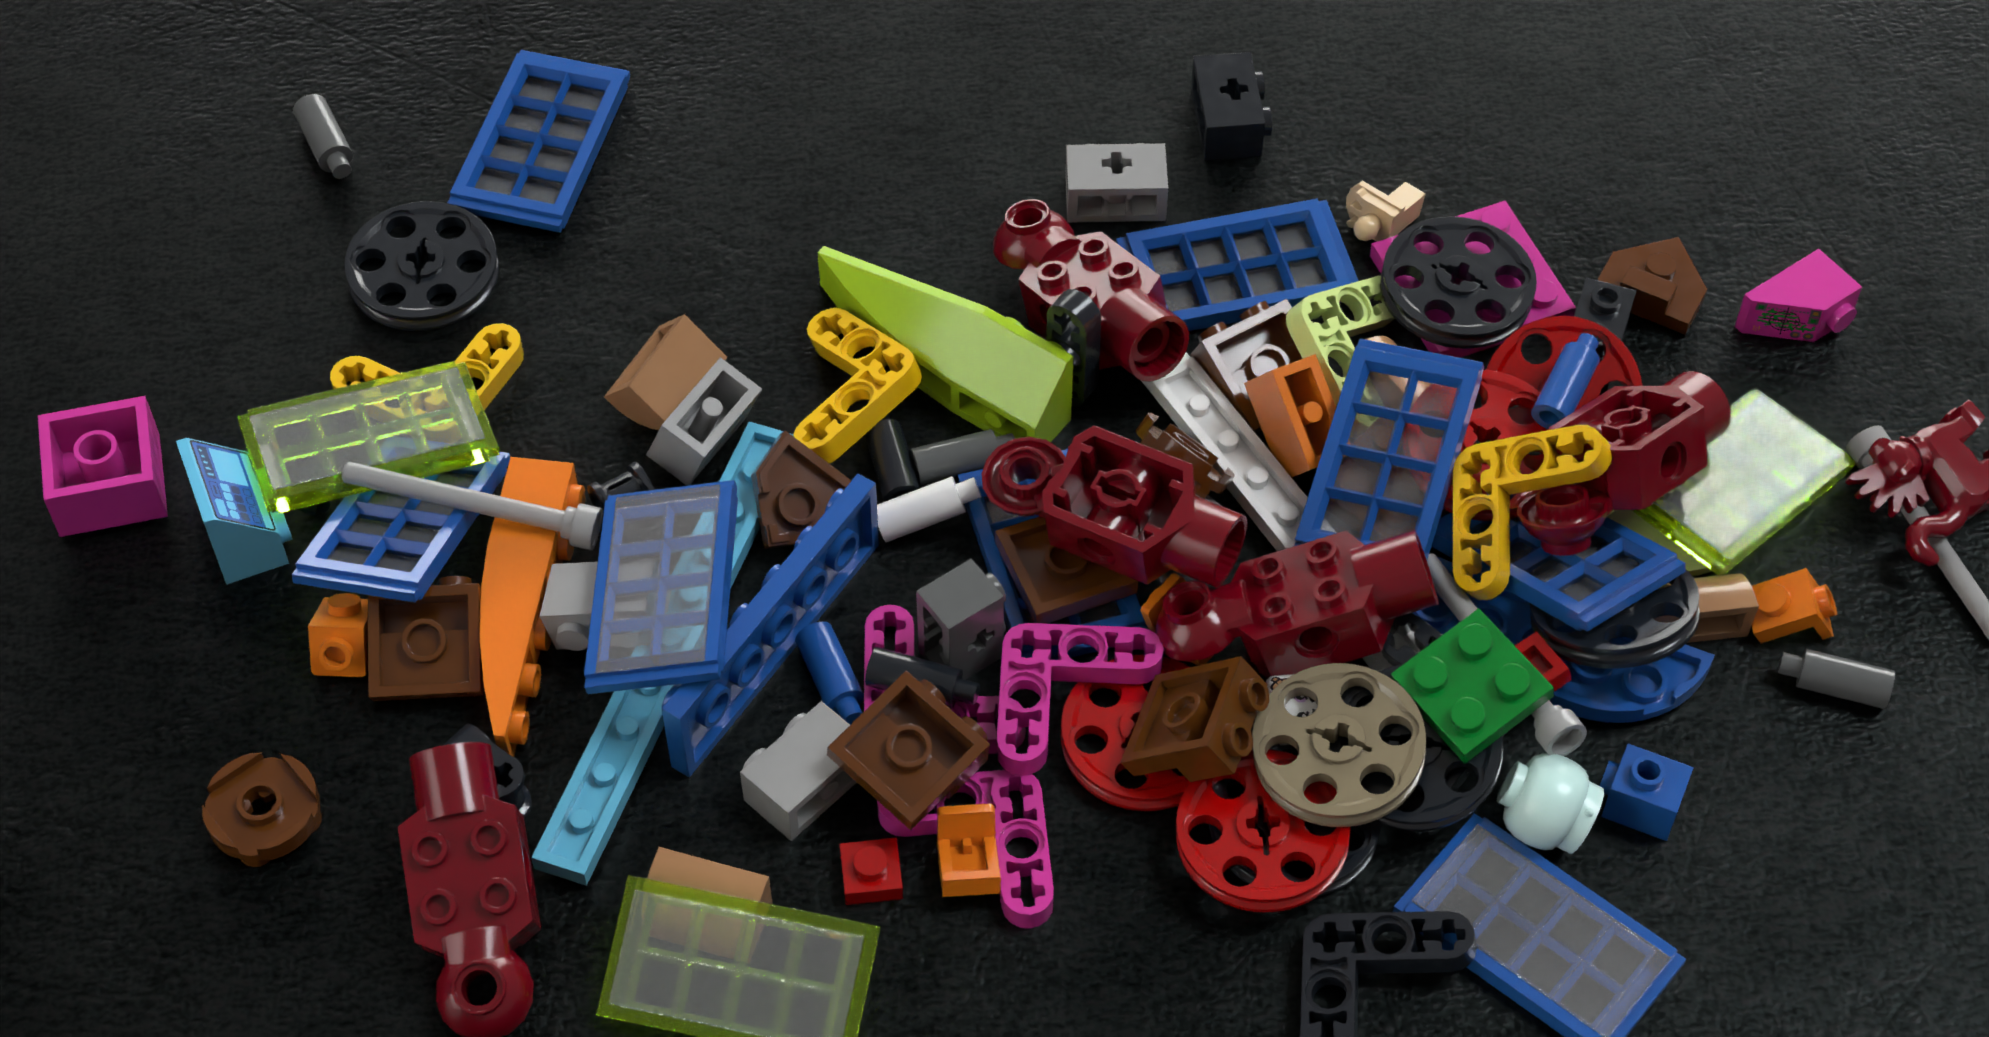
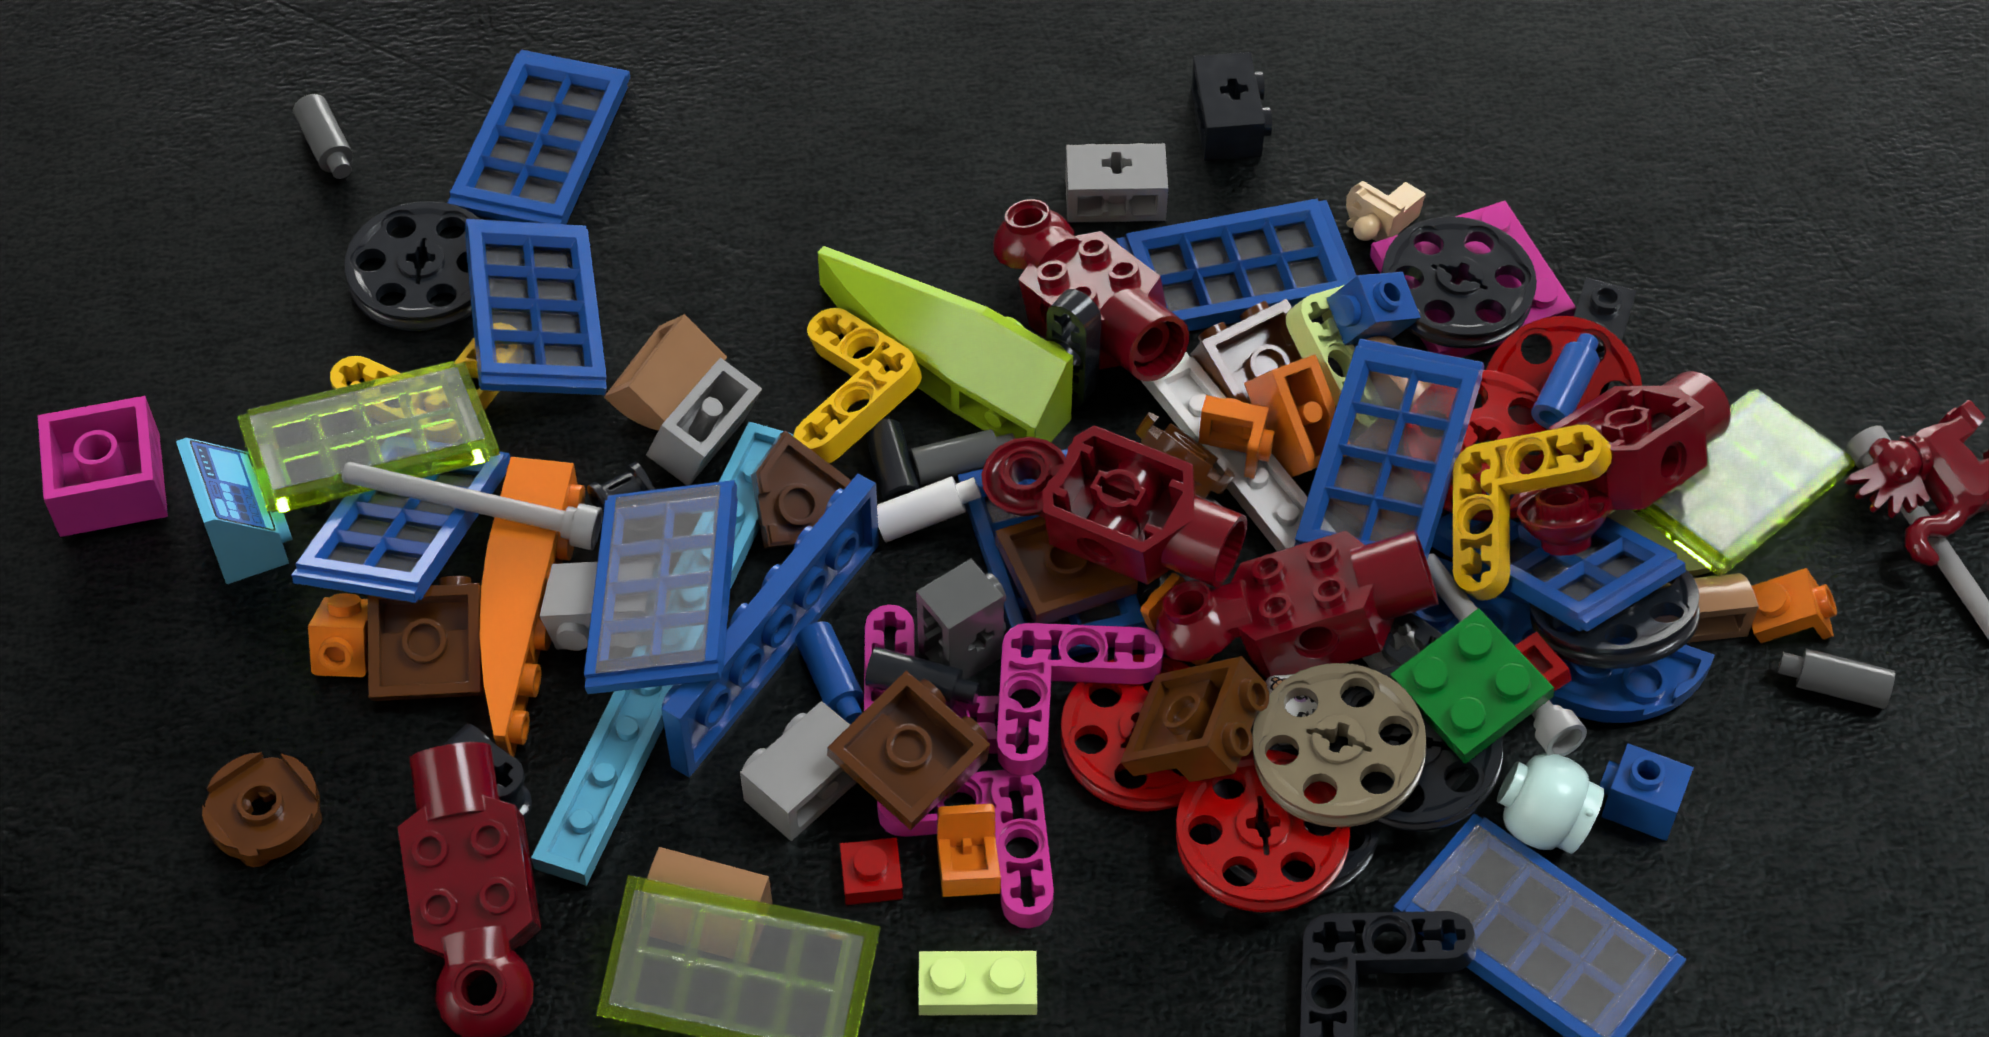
reddish brown plate [1597,237,1707,335] -> none
dark pink slope [1735,249,1862,342] -> none
none -> blue piece [465,219,607,395]
none -> yellowish green plate [918,951,1037,1015]
none -> orange bracket [1199,395,1275,479]
none -> blue brick [1327,272,1421,345]

